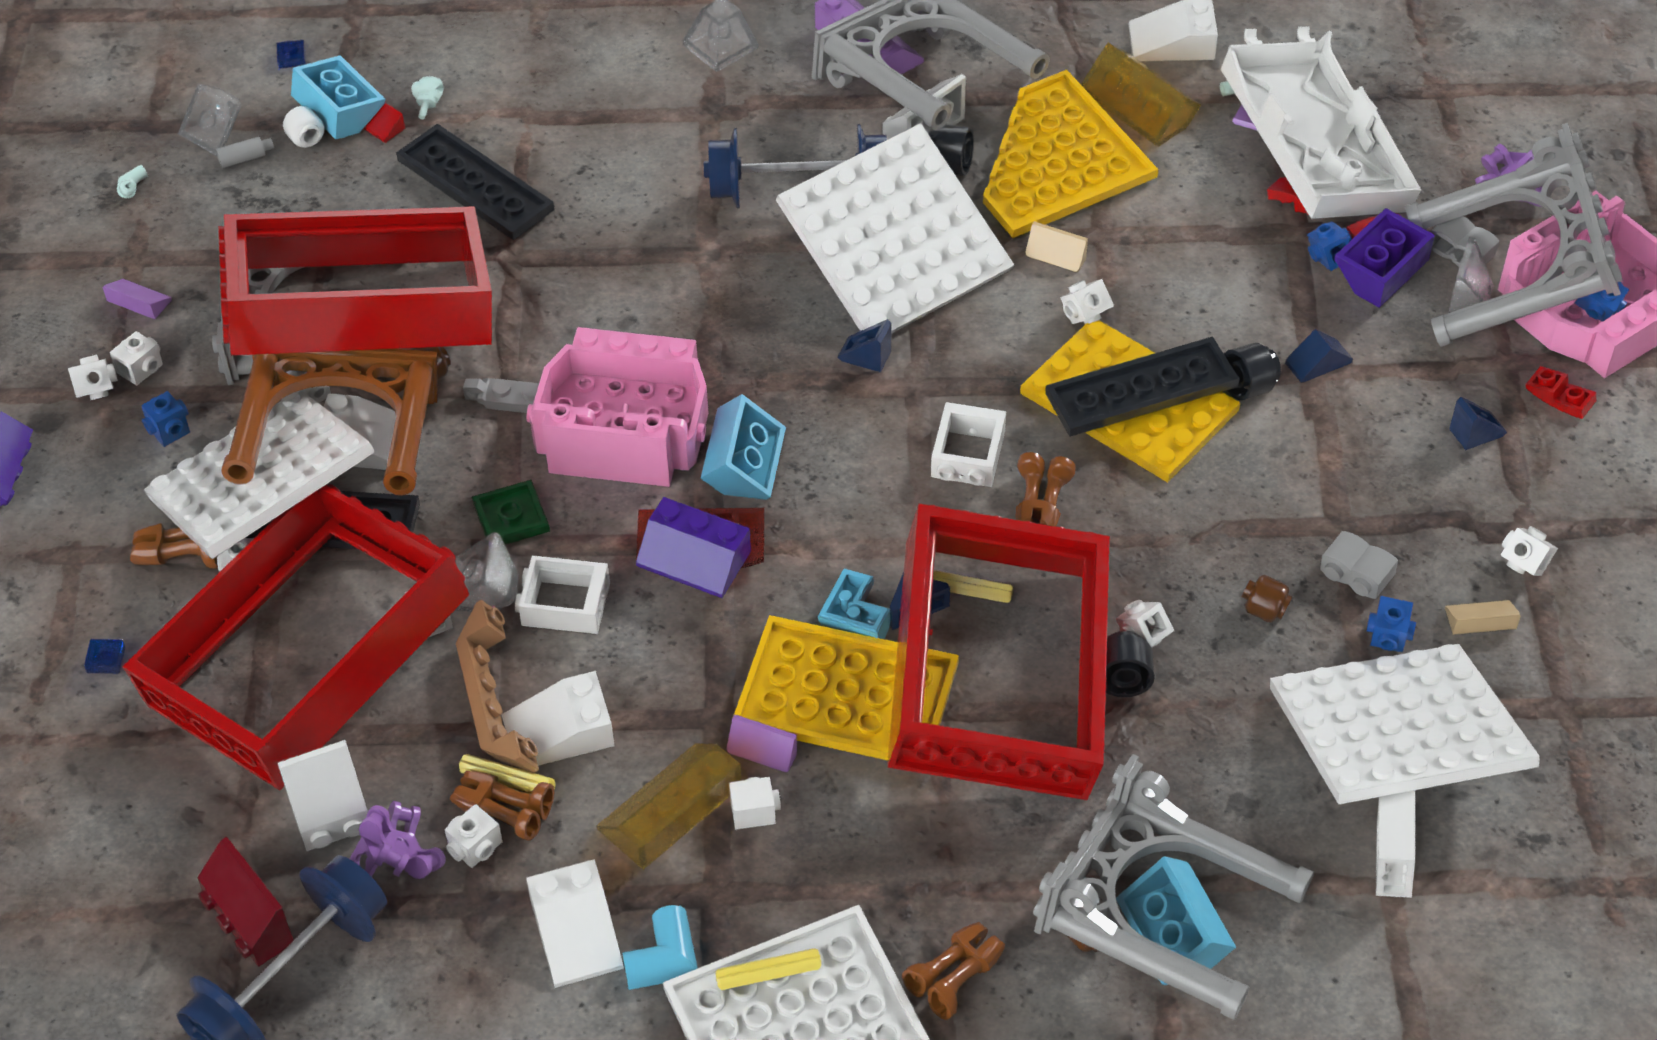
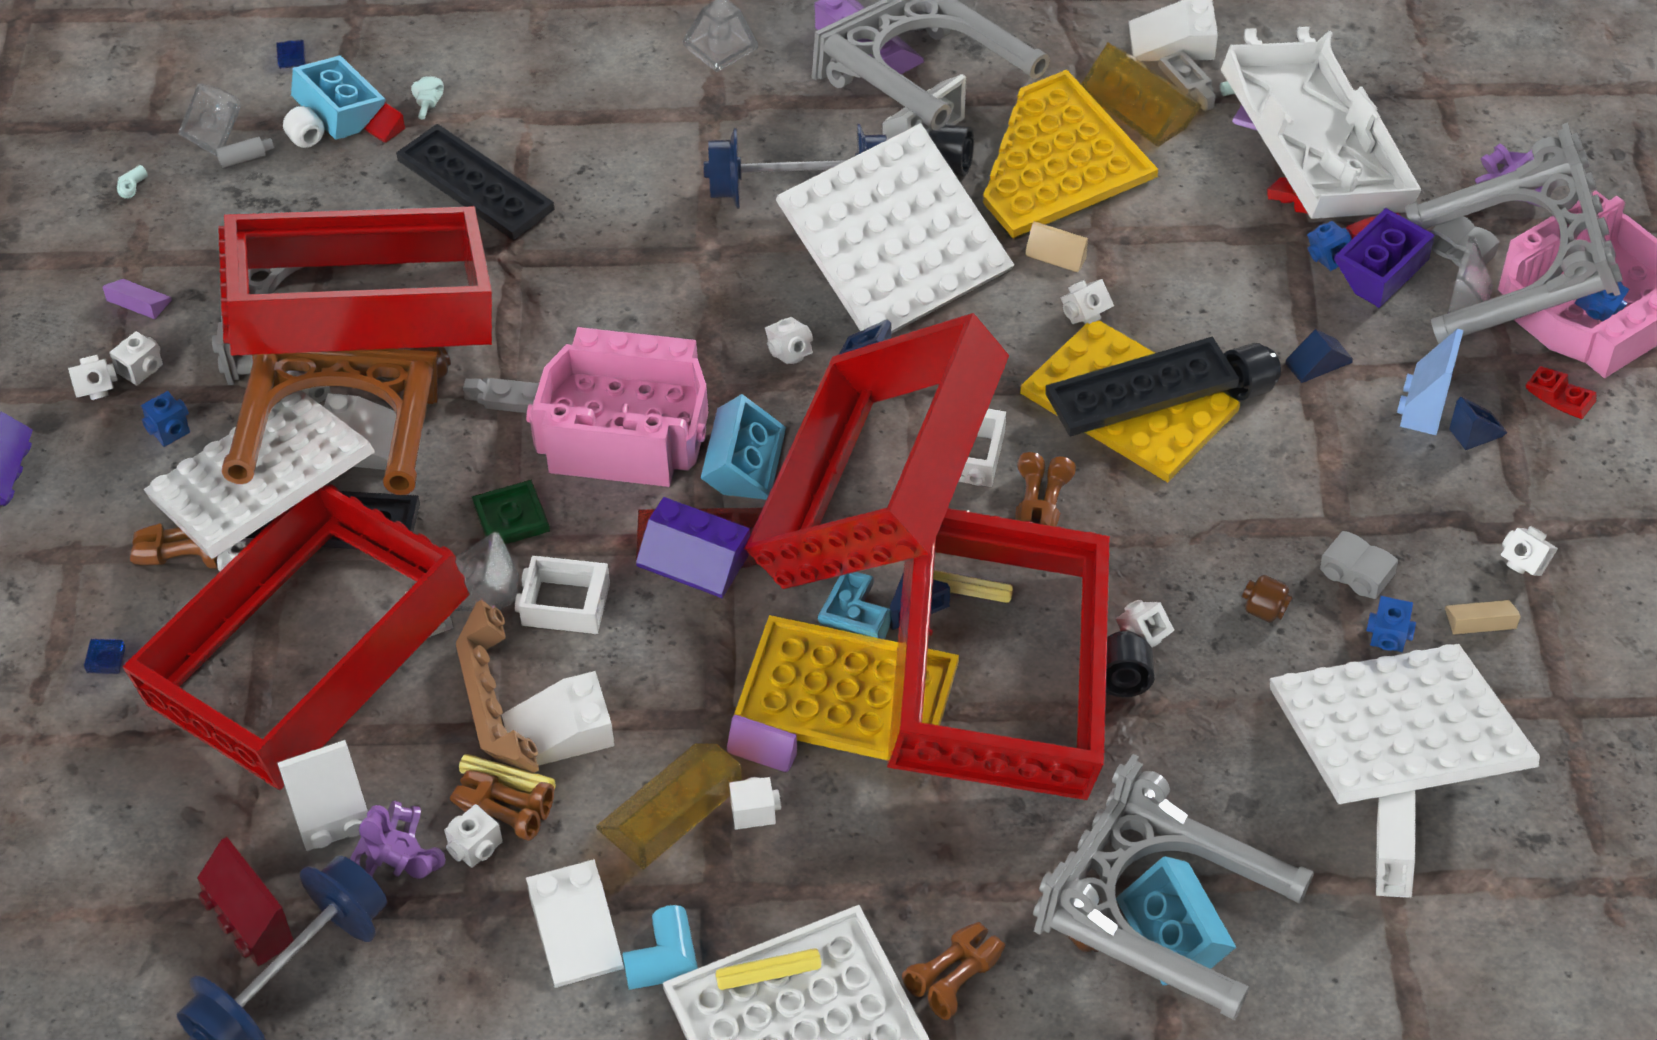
none -> red door [744,313,1009,589]
none -> white brick [765,317,813,364]
none -> light grey hinge [1158,50,1216,111]
none -> light blue slope [1397,329,1463,435]

